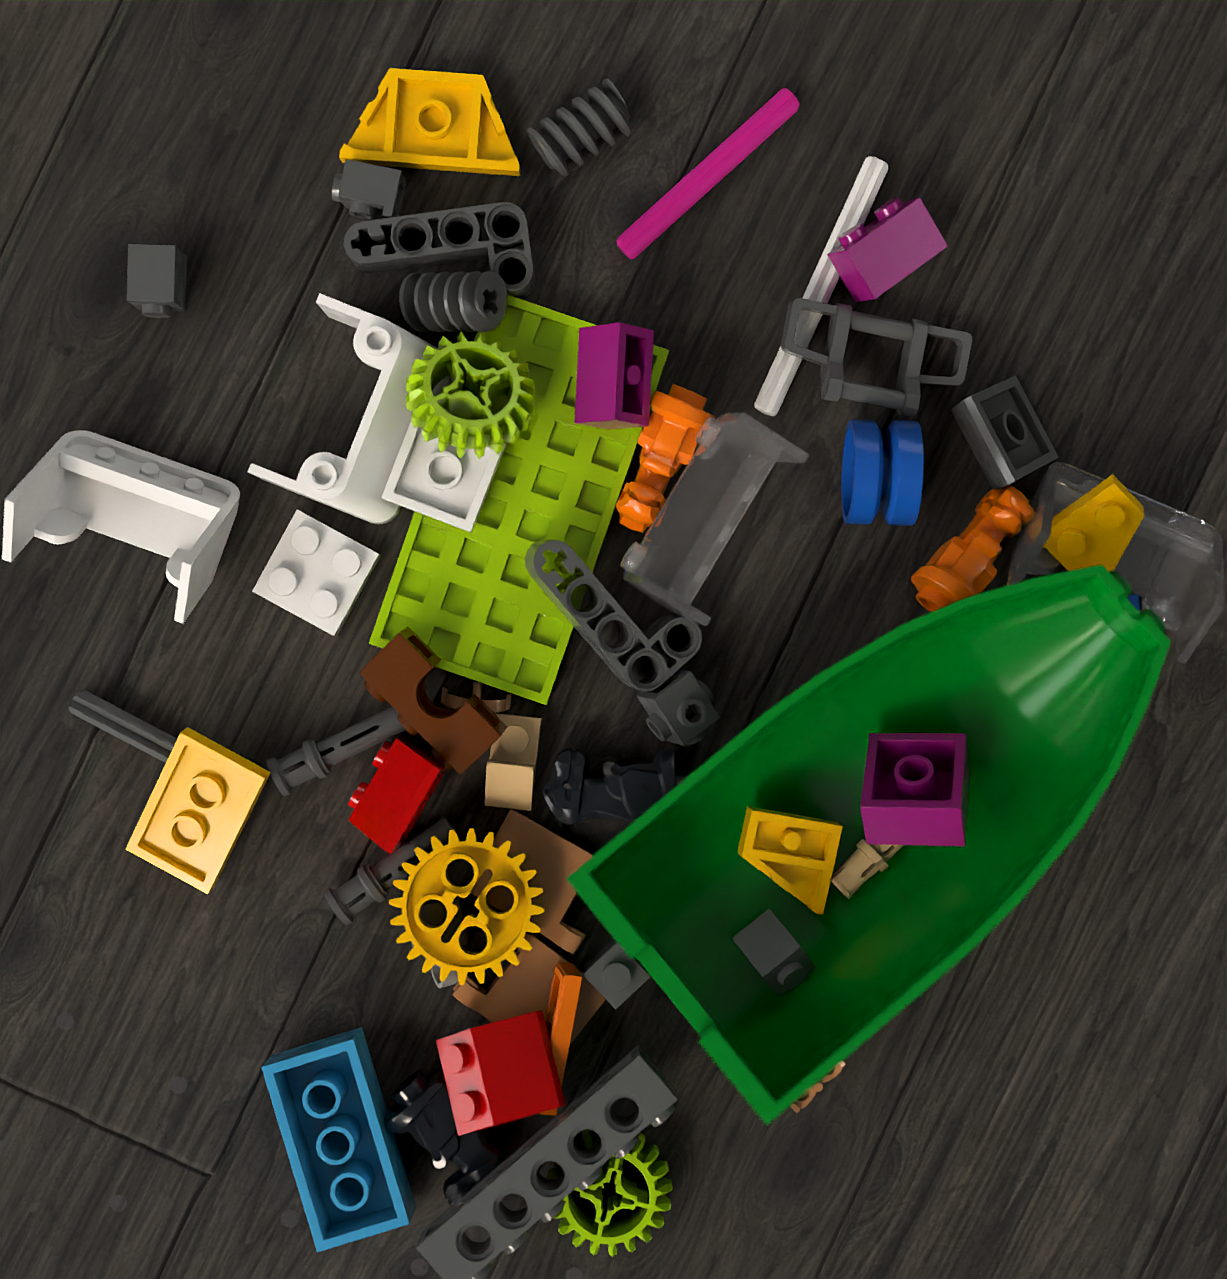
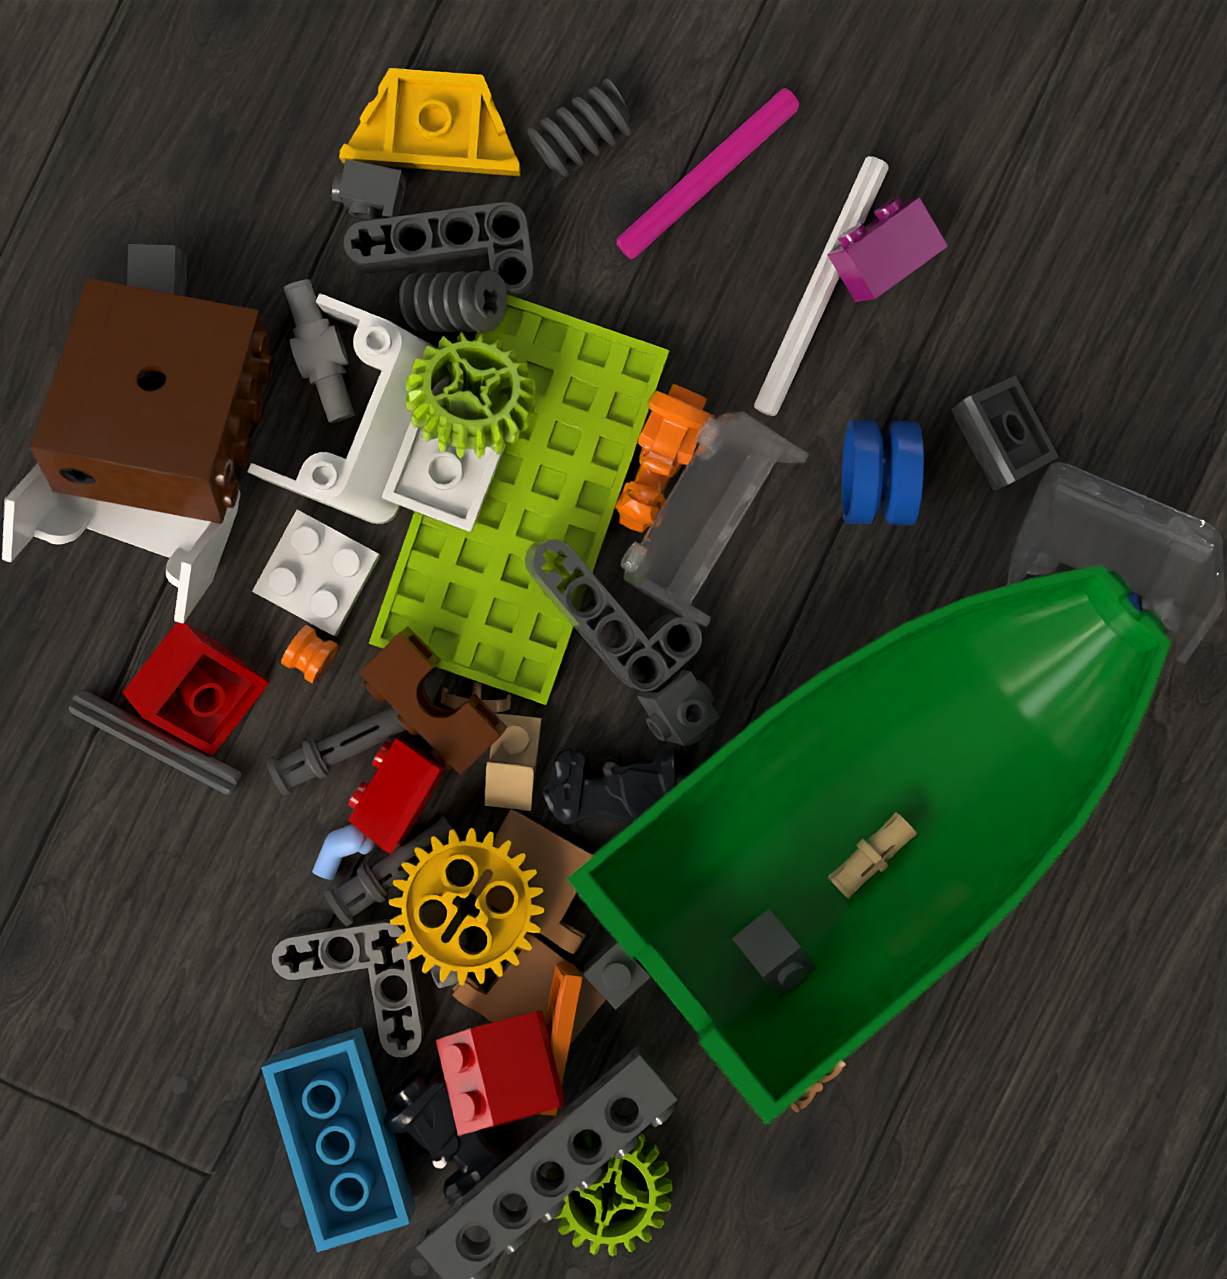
yellow plate [126,727,271,894] -> none
magenta brick [574,322,654,430] -> none
yellow wing [737,806,843,915] -> none
dark grey bar [781,298,972,417] -> none
magenta brick [860,733,970,846] -> none
orange animal [911,485,1036,612] -> none
yellow wing [1036,474,1145,572] -> none
none -> reddish brown gear [30,278,275,524]
none -> red slope [122,621,269,756]
none -> light grey beam [272,919,424,1057]
none -> orange wheel [281,625,339,684]
none -> light grey pin [283,279,355,423]
none -> light blue arm [312,824,375,880]

